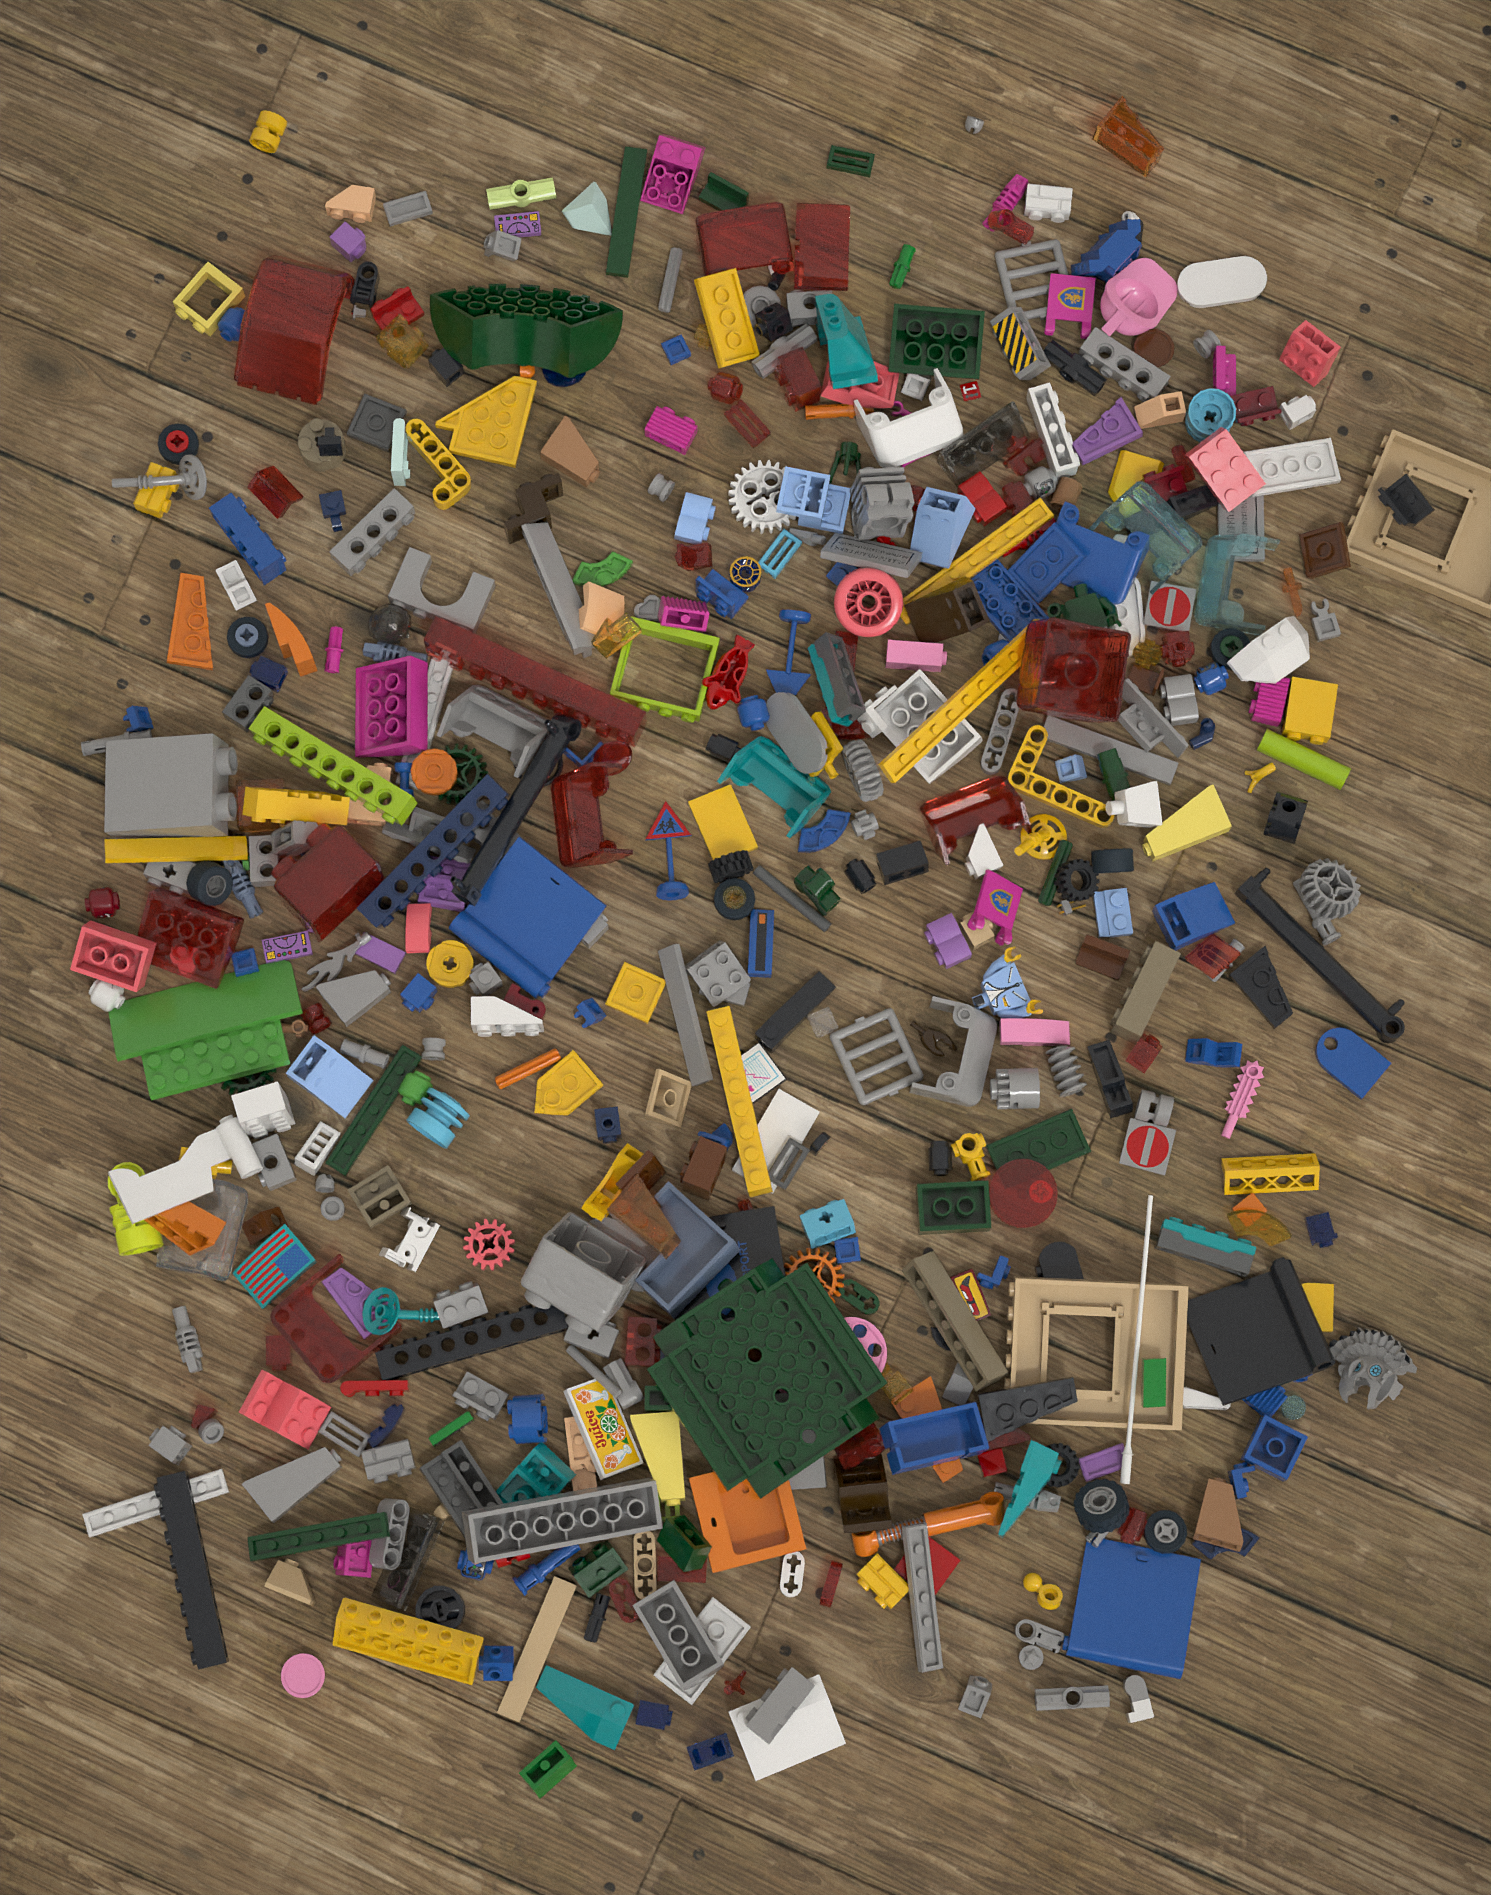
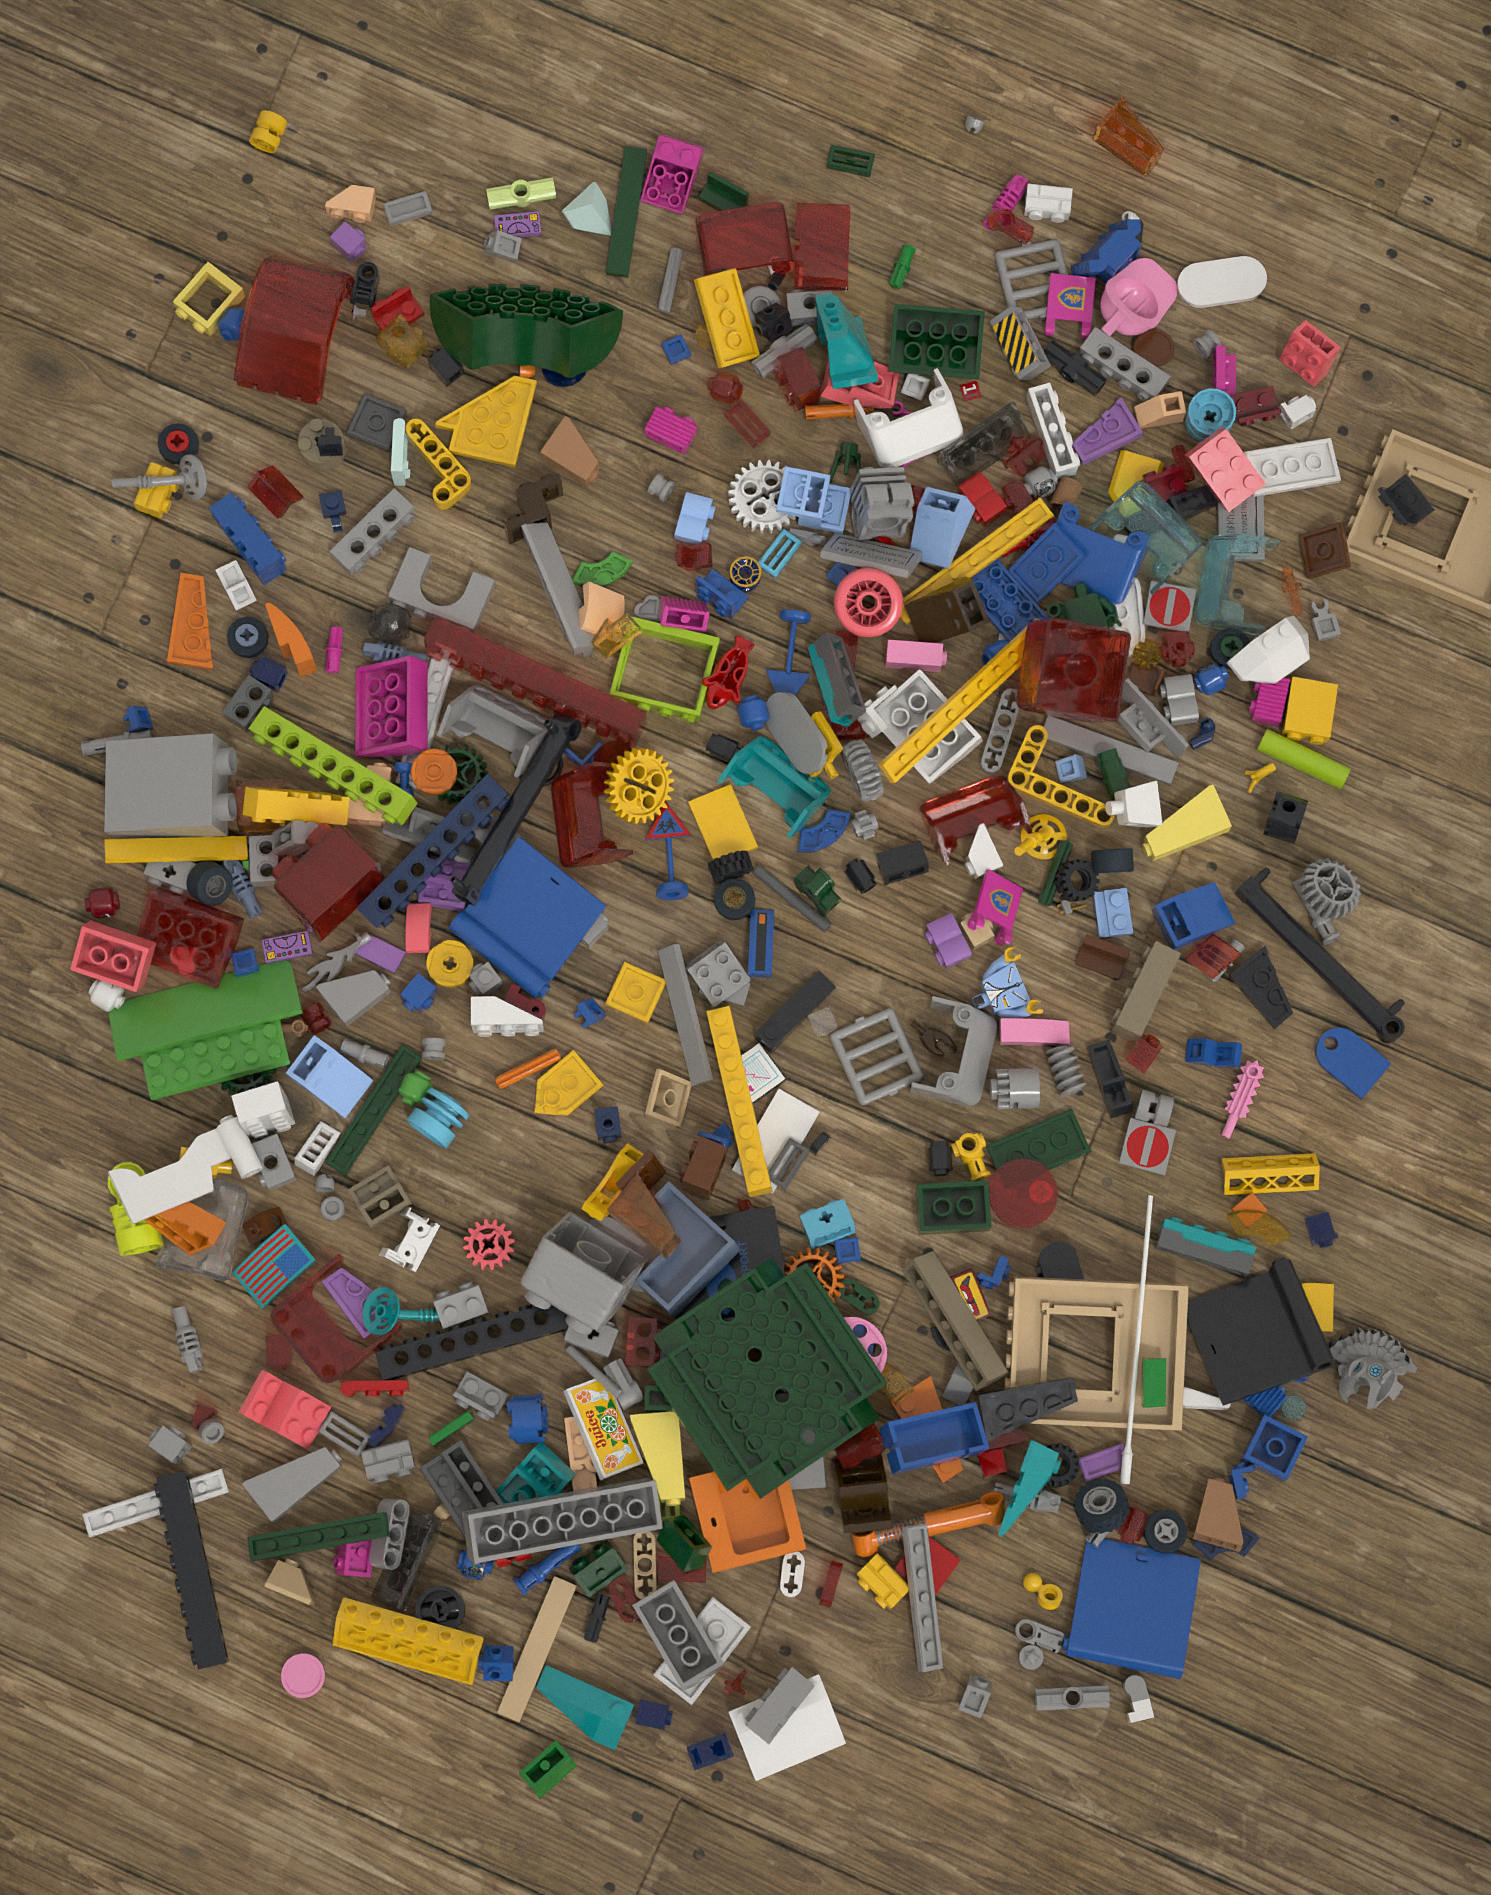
none -> yellow gear [604,748,674,824]

